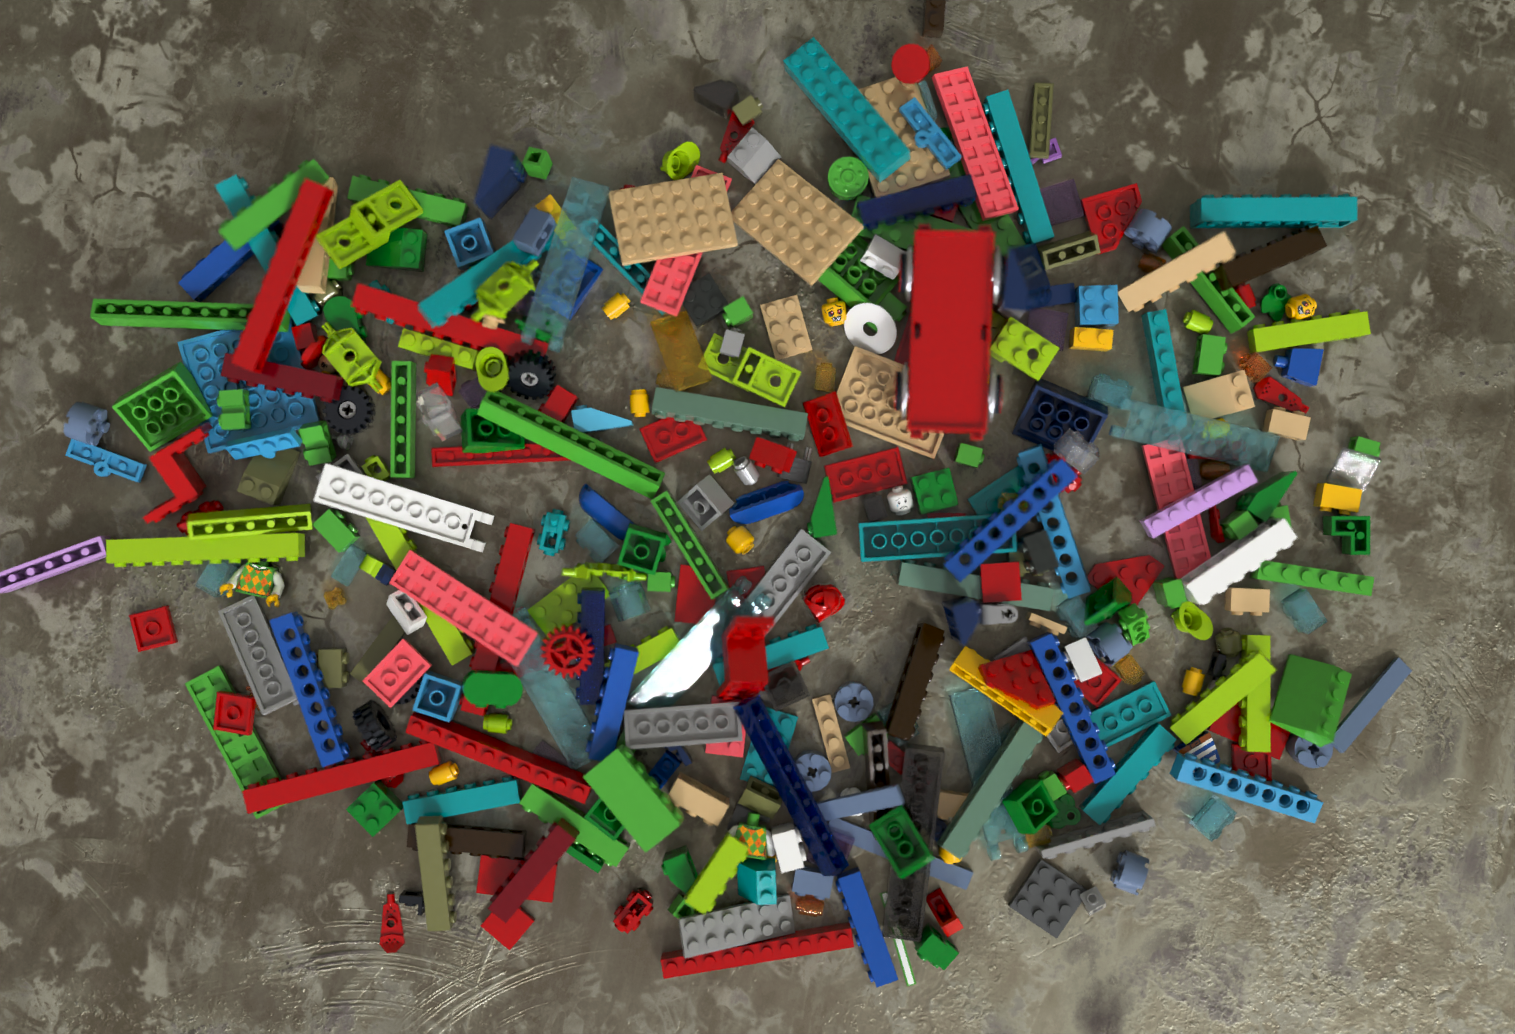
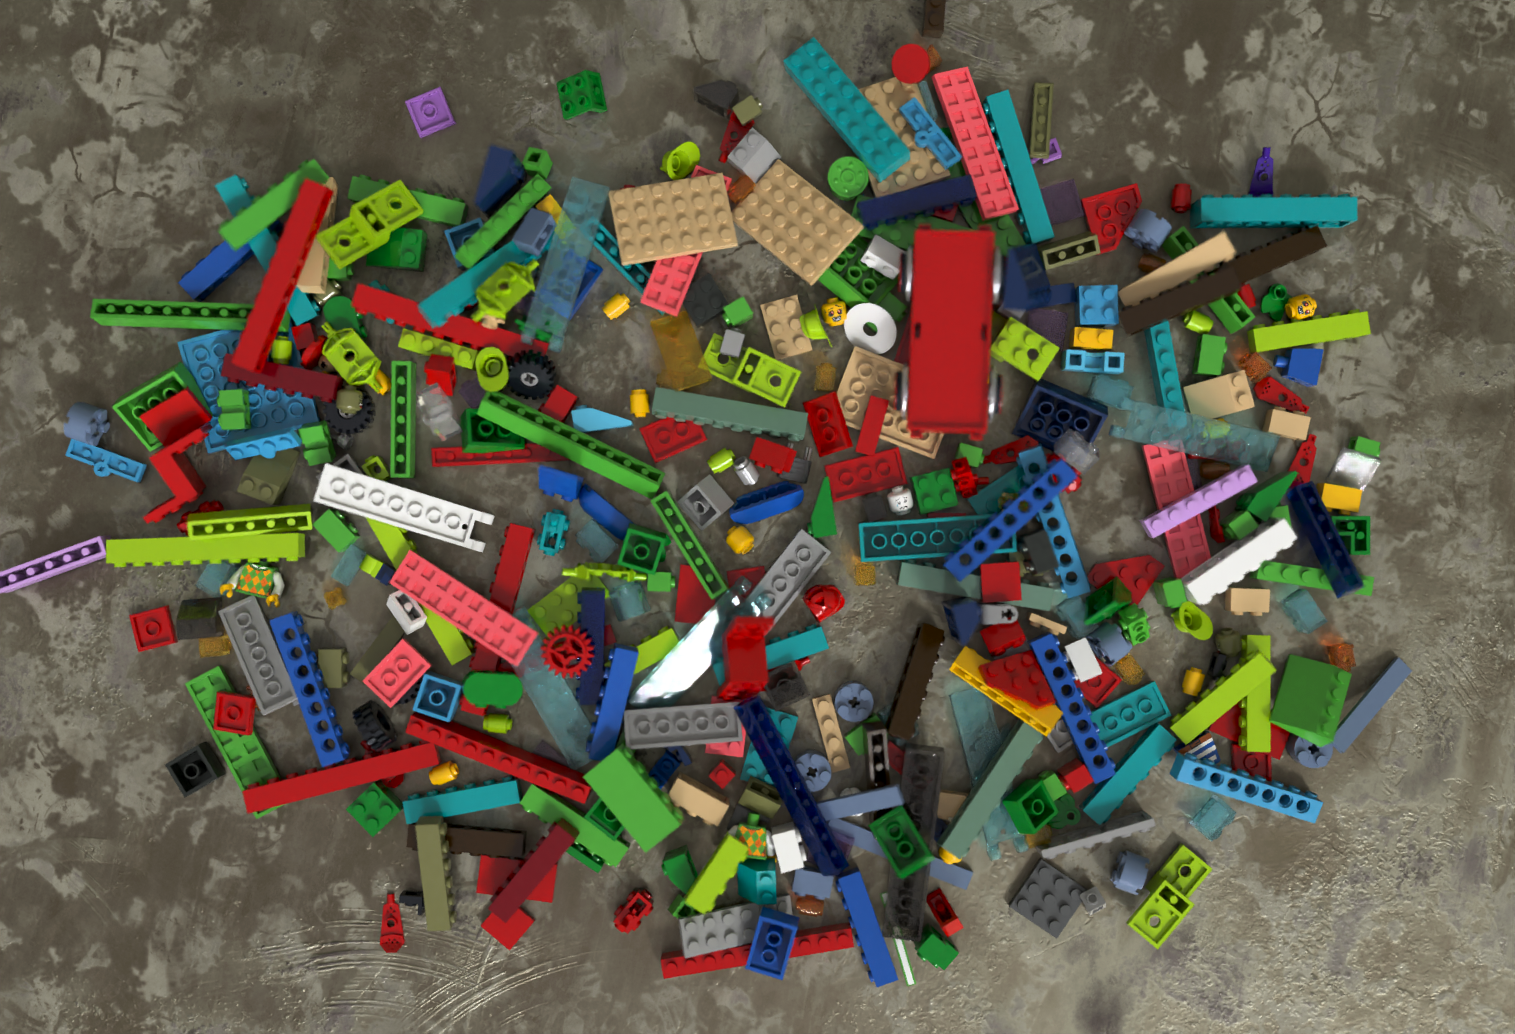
none -> red tile [139,387,213,447]
none -> pearl dark grey brick [165,741,226,798]
none -> clear smoke slope [176,597,224,640]
none -> clear yellow brick [199,635,232,658]
none -> lime brick [271,336,292,364]
none -> olive head [336,386,363,414]
none -> medium lavender tile [405,87,456,138]
none -> bright green brick [454,174,552,270]
none -> blue slope [539,465,584,502]
none -> green bracket [556,70,607,120]
none -> red brick [708,758,736,789]
none -> clear orange brick [727,175,756,203]
none -> blue slope [745,906,800,980]
none -> lime piece [800,304,832,347]
none -> clear yellow brick [854,565,876,586]
none -> red tile [855,395,889,456]
none -> red brick [950,457,989,499]
none -> red brick [980,617,1026,657]
none -> red piece [983,435,1039,465]
none -> medium azure arch [1061,349,1125,374]
none -> dark brown brick [1118,266,1242,337]
none -> lime bracket [1126,843,1212,949]
none -> red brick [1171,184,1192,213]
none -> dark purple piece [1248,147,1273,197]
none -> clear blue brick [1286,481,1365,599]
none -> red piece [1287,434,1317,490]
none -> clear orange brick [1327,642,1356,672]

